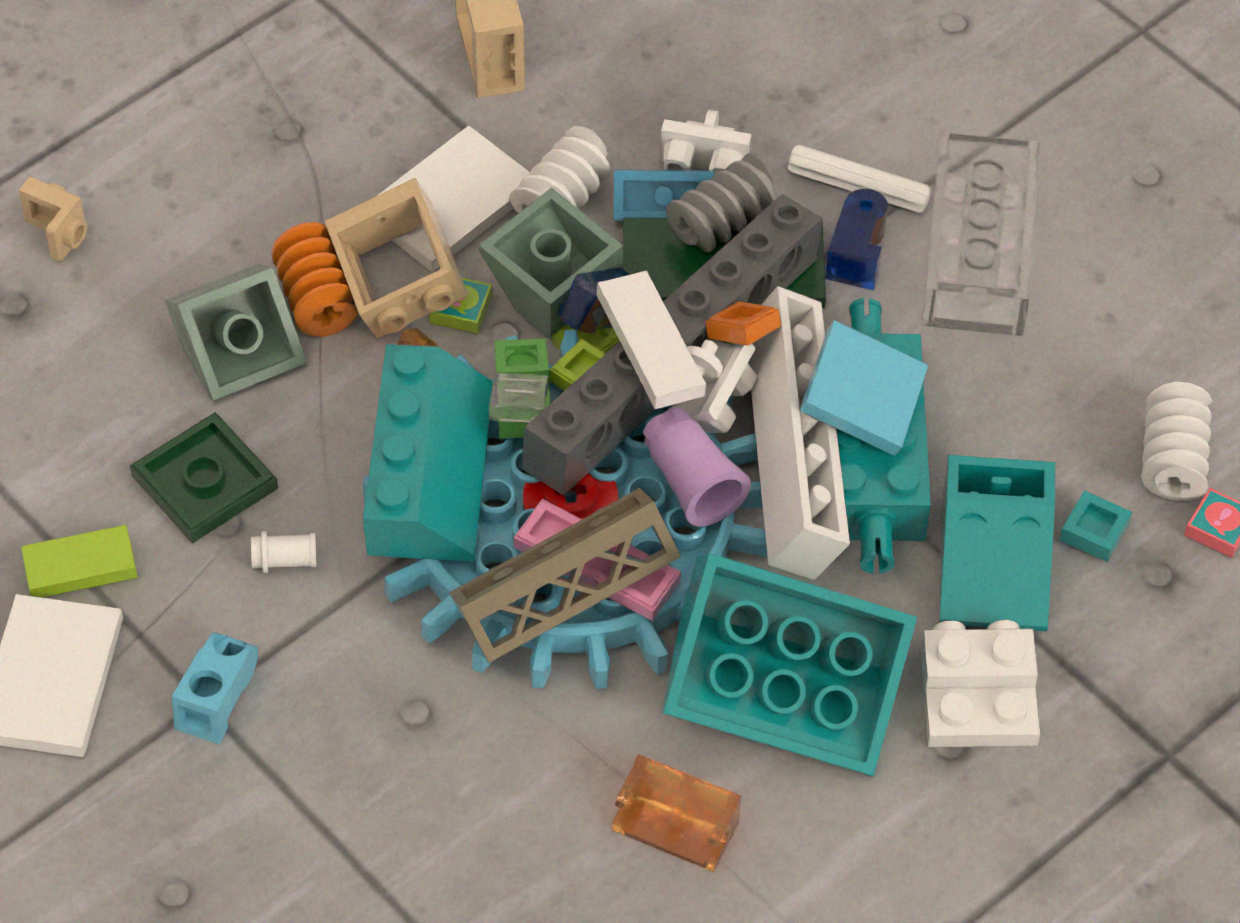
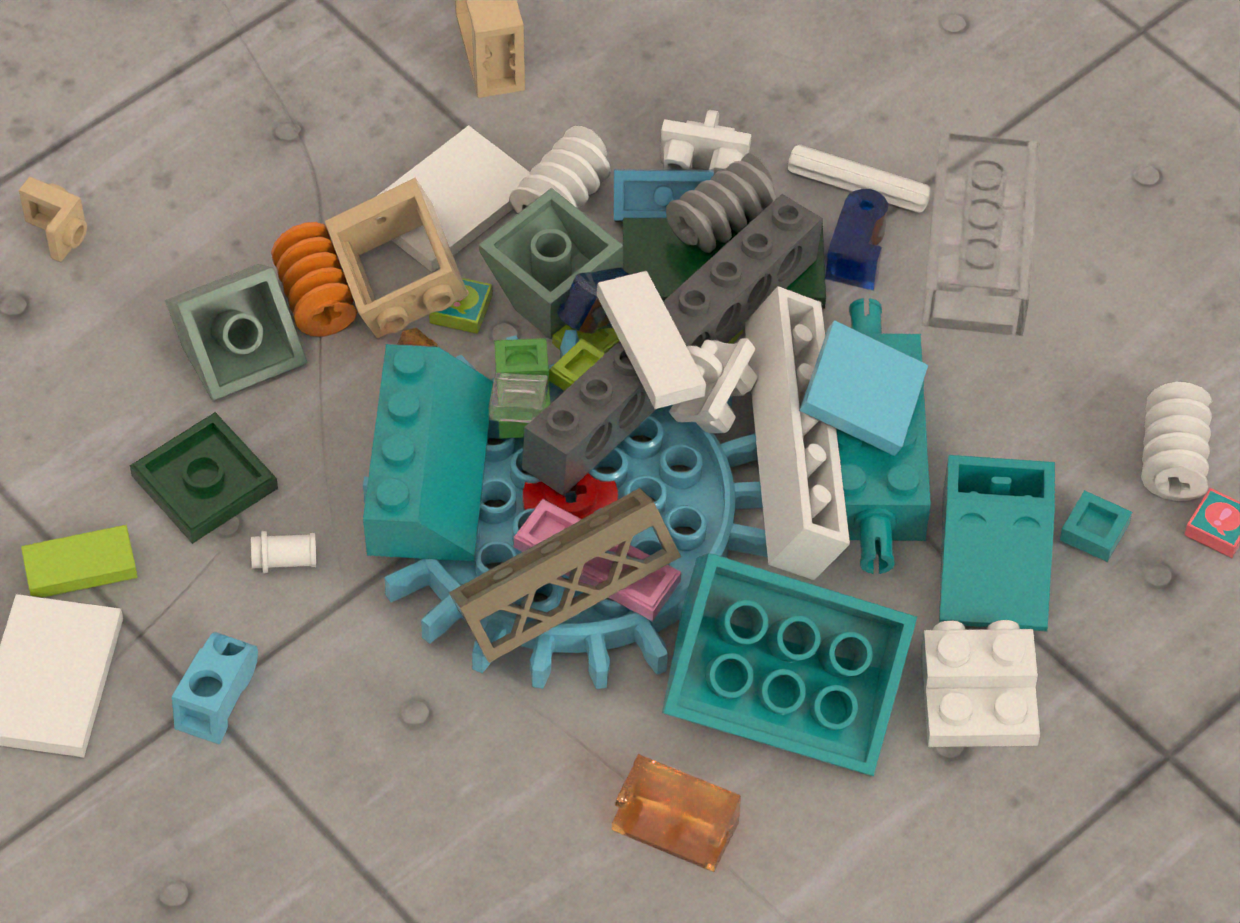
lavender plant [643,407,751,527] -> none
orange tile [705,301,781,346] -> none

